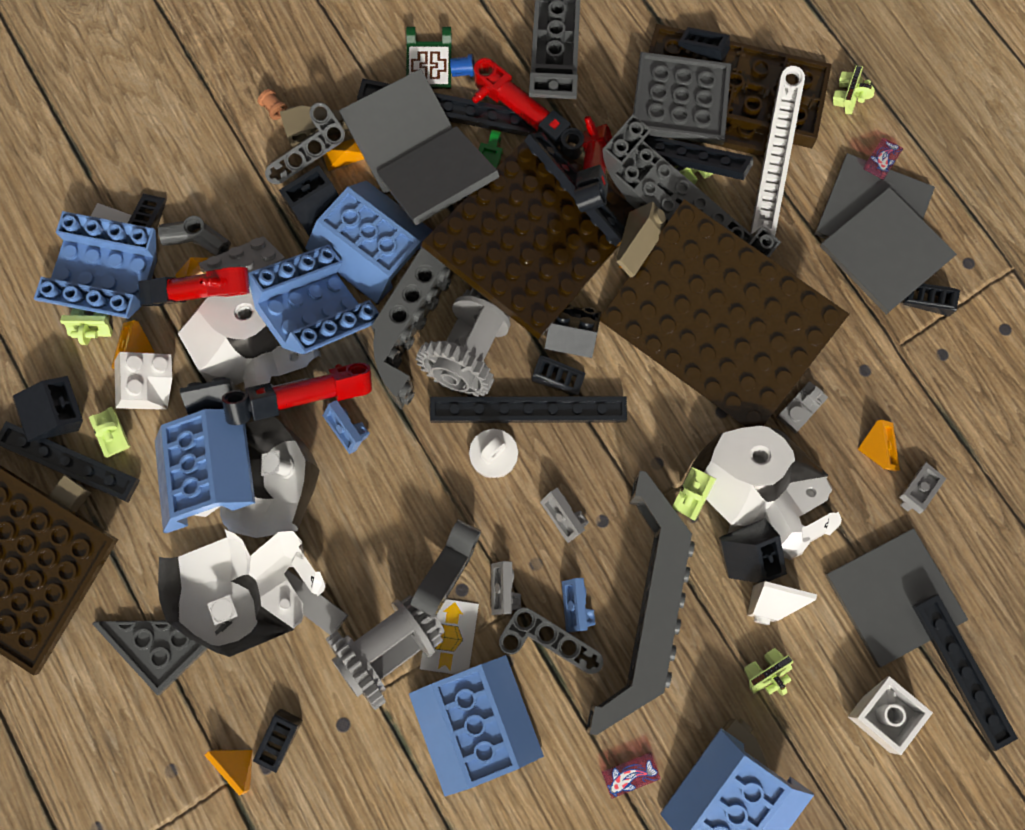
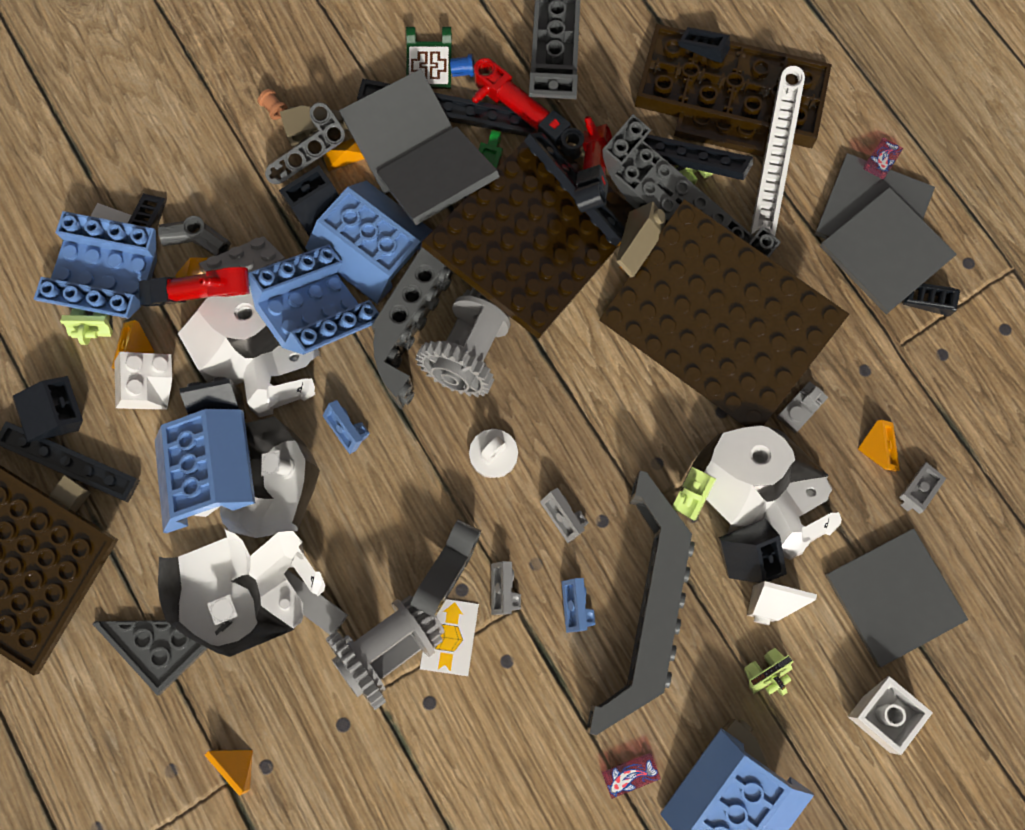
yellowish green hips [89,407,130,458] -> none
red piece [222,362,372,425] -> none
black slope [253,709,303,773] -> none
medium blue slope [409,655,544,797] -> none
black plate [430,396,627,423] -> none
dark grey beam [499,608,604,674] -> none
black slope [532,355,586,396] -> none
slope [544,304,601,358] -> none
dark grey tile [633,52,731,145] -> none
yellowish green hips [833,66,875,114] -> none
black plate [912,595,1018,751] -> none

